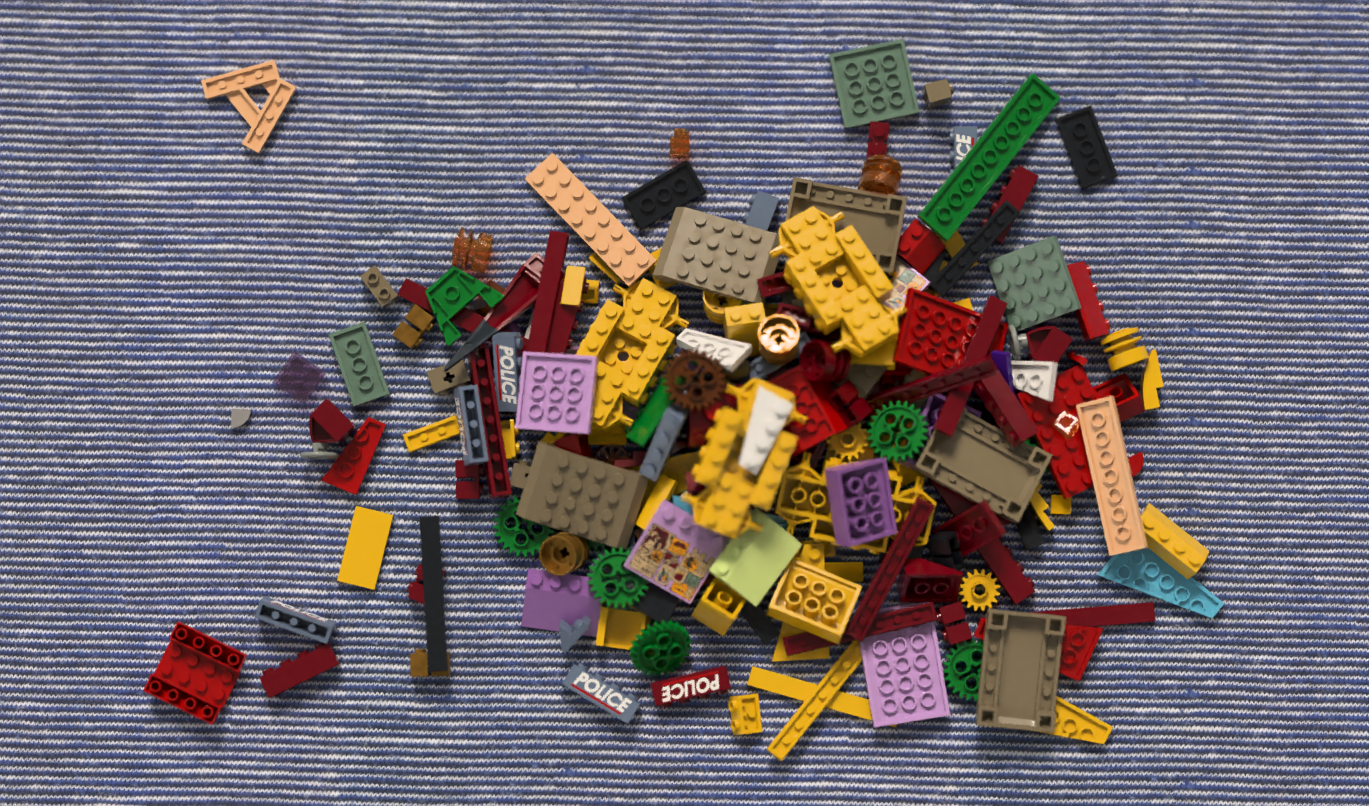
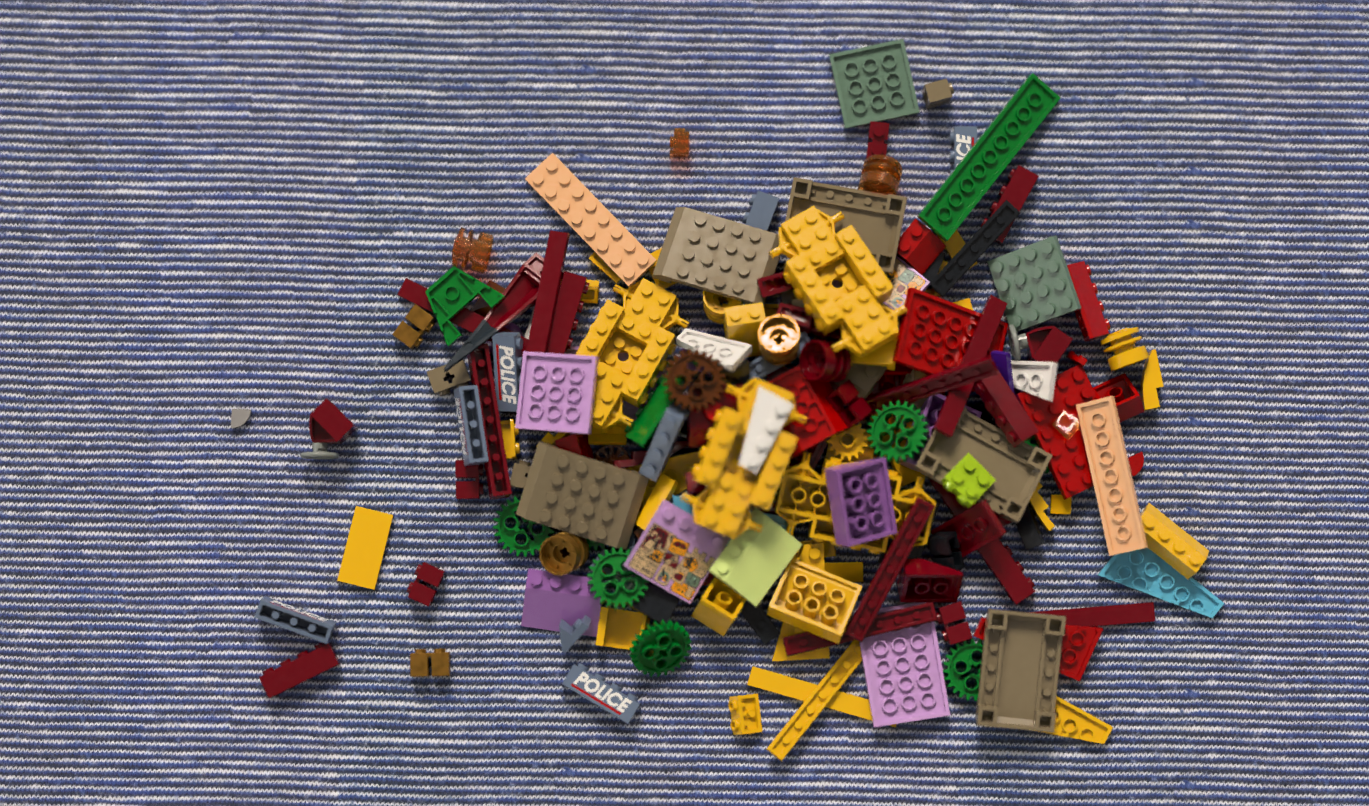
red slope [143,621,247,725] -> none
light nougat plate [201,60,297,154] -> none
clear purple plate [273,351,326,404] -> none
red wing [321,417,387,495] -> none
sand green plate [329,322,390,407] -> none
dark tan brick [360,265,400,309] -> none
yellow tile [403,415,460,453] -> none
black tile [419,516,448,672] -> none
yellow slope [561,266,586,307] -> none
black tile [621,160,707,231] -> none
dark red brick [650,665,731,709] -> none
yellow gear [959,569,1000,611] -> none
black tile [1055,105,1118,190] -> none
none -> lime plate [941,453,996,508]

